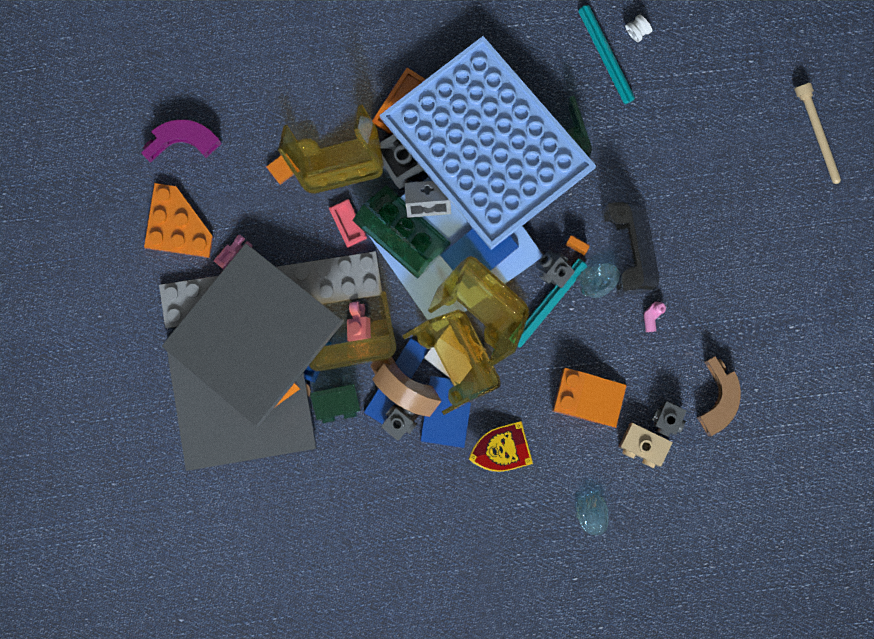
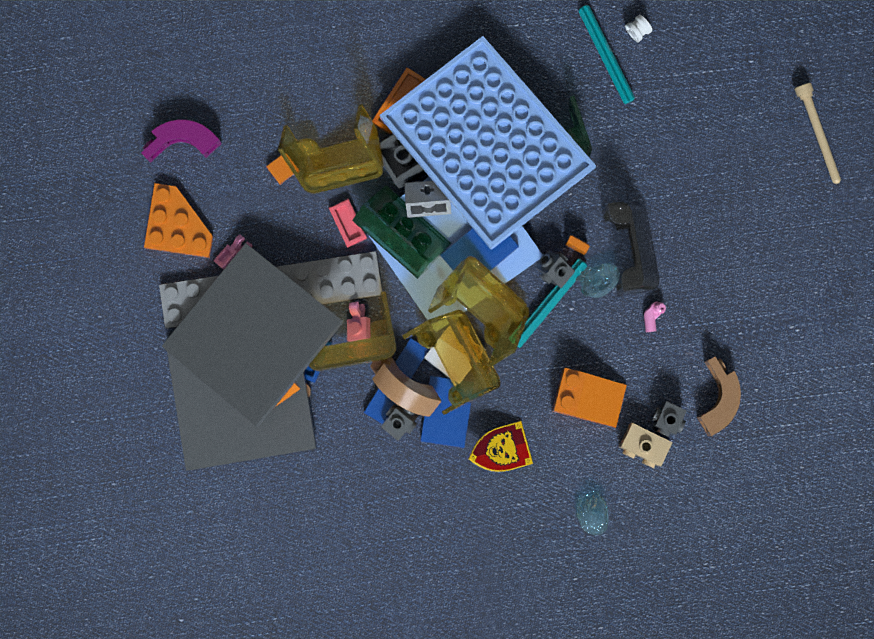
clear green slope [310,384,361,424] -> none

